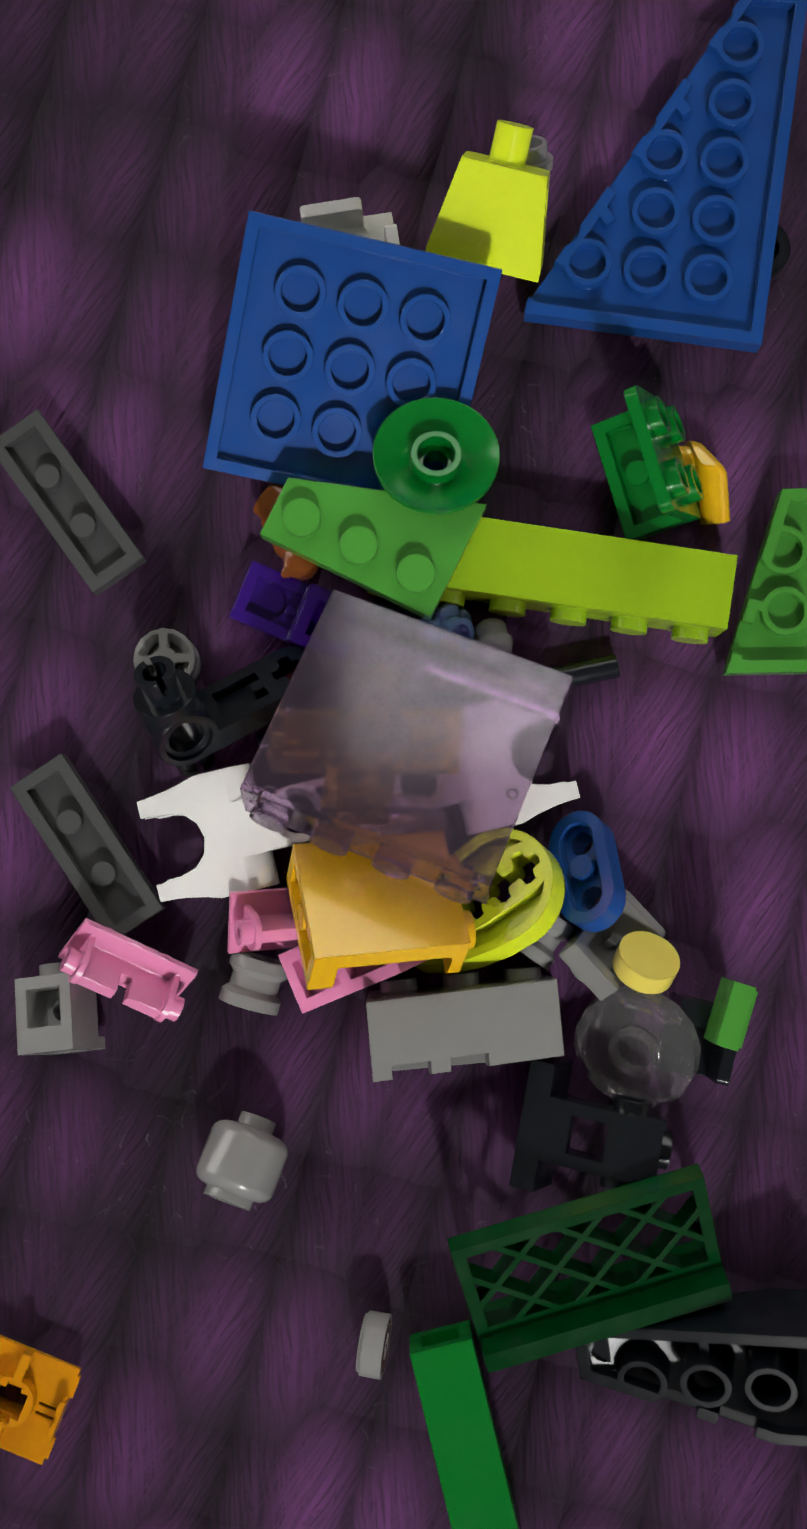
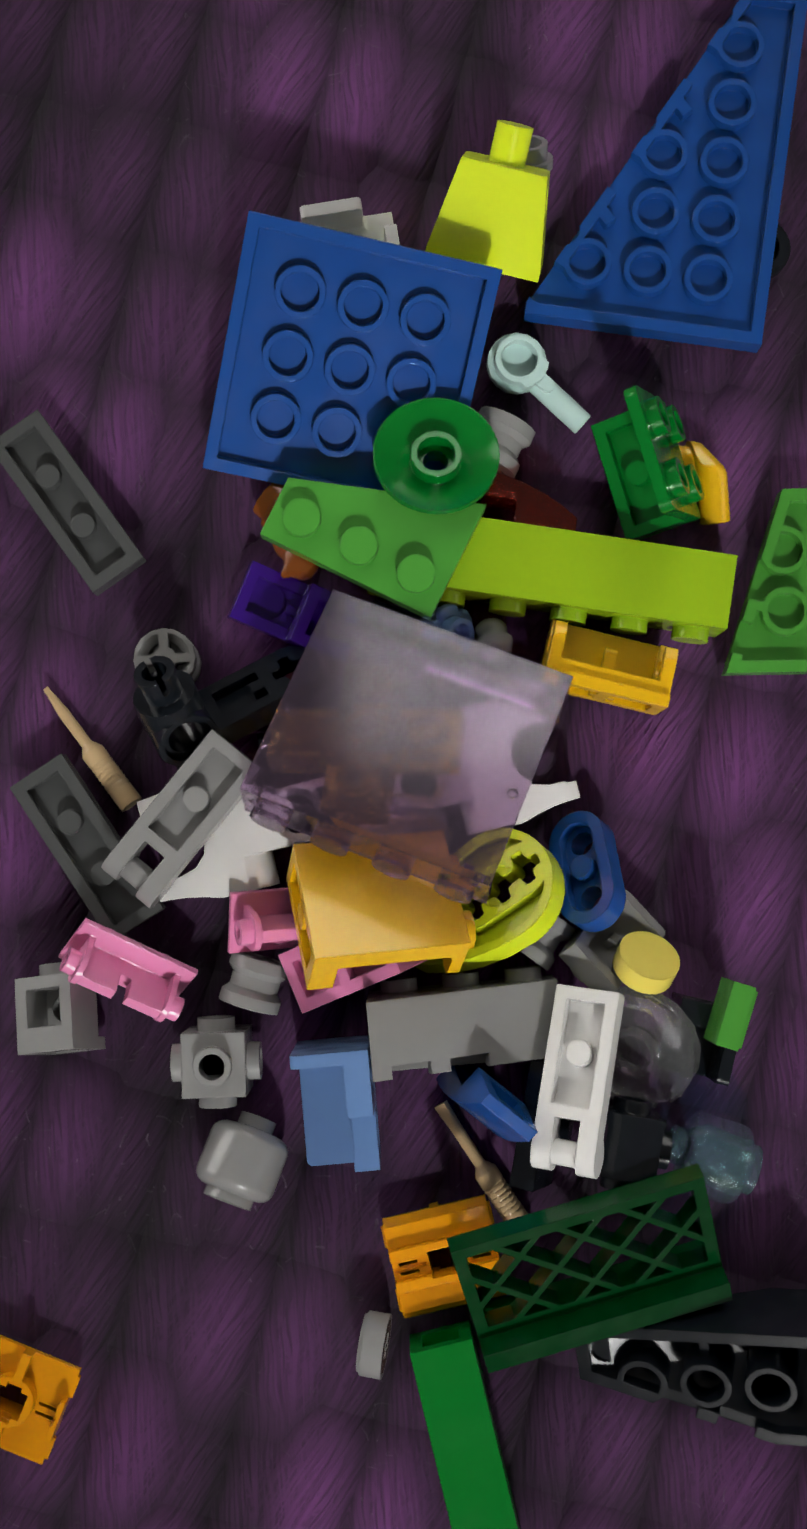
none -> tan piece [43,686,142,812]
none -> light grey plate [101,729,264,909]
none -> light grey brick [170,1015,263,1109]
none -> medium blue panel [289,1035,381,1172]
none -> light orange piece [381,1194,507,1318]
none -> tan piece [435,1100,528,1221]
none -> blue slope [436,1065,538,1142]
none -> clear red slope [476,473,577,531]
none -> light grey wheel [479,406,536,480]
none -> light aqua plate [486,332,591,434]
none -> white plate [530,984,625,1179]
none -> yellow hinge [536,619,678,715]
none -> clear light blue head [669,1111,763,1204]

